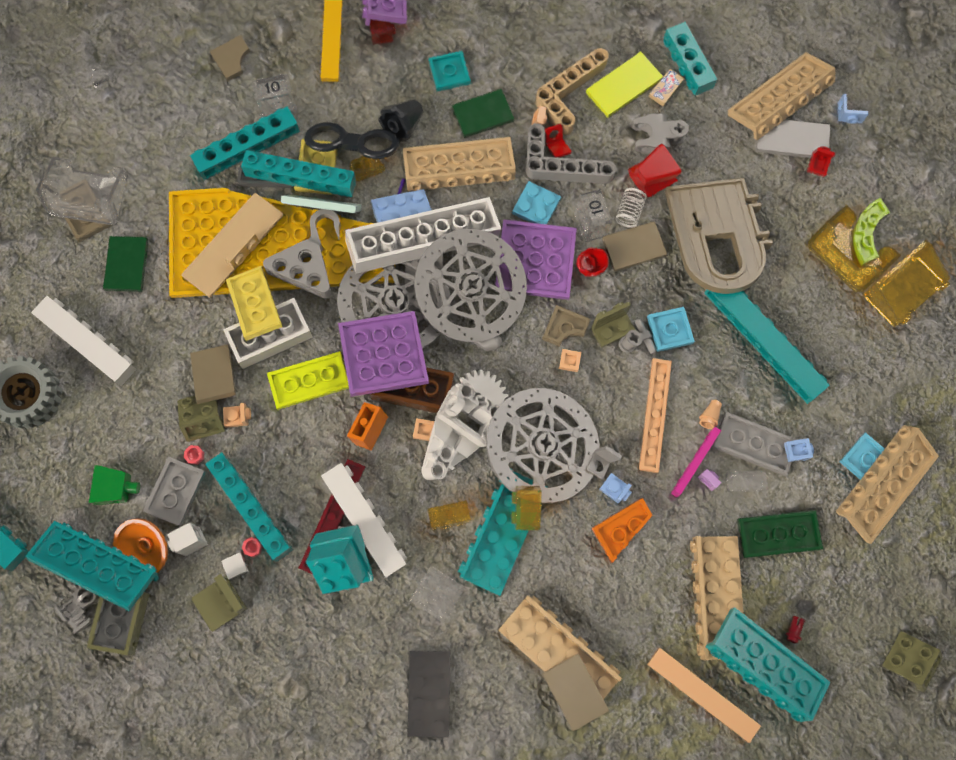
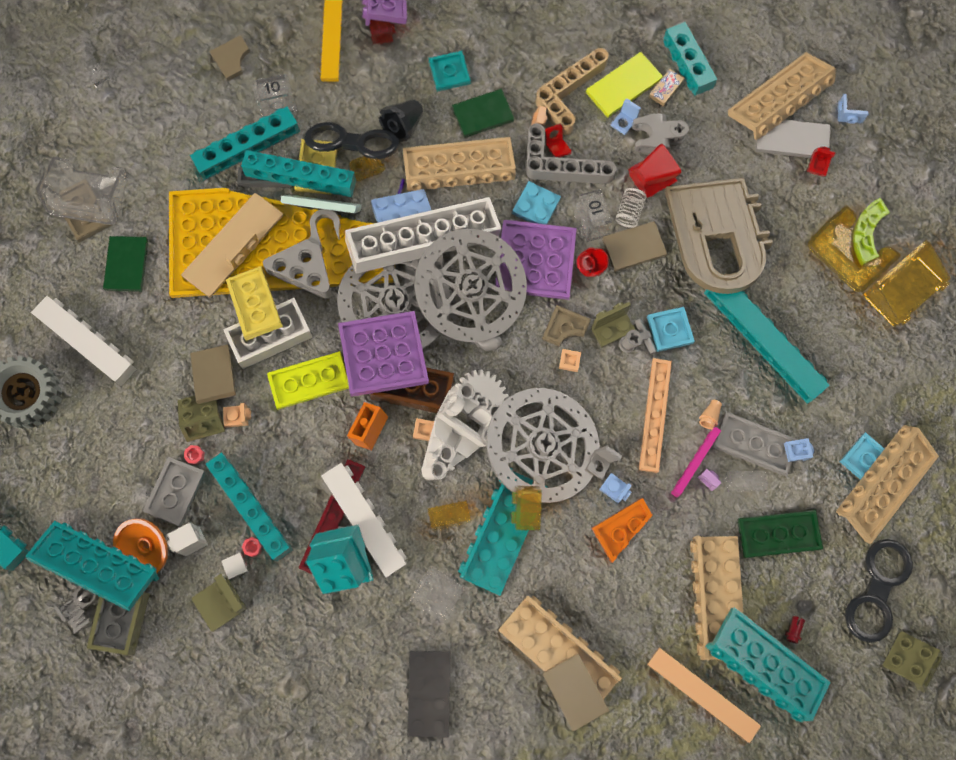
green torso [89,465,140,505] -> none
none -> light blue bracket [611,98,641,135]
none -> black bar [845,539,913,643]

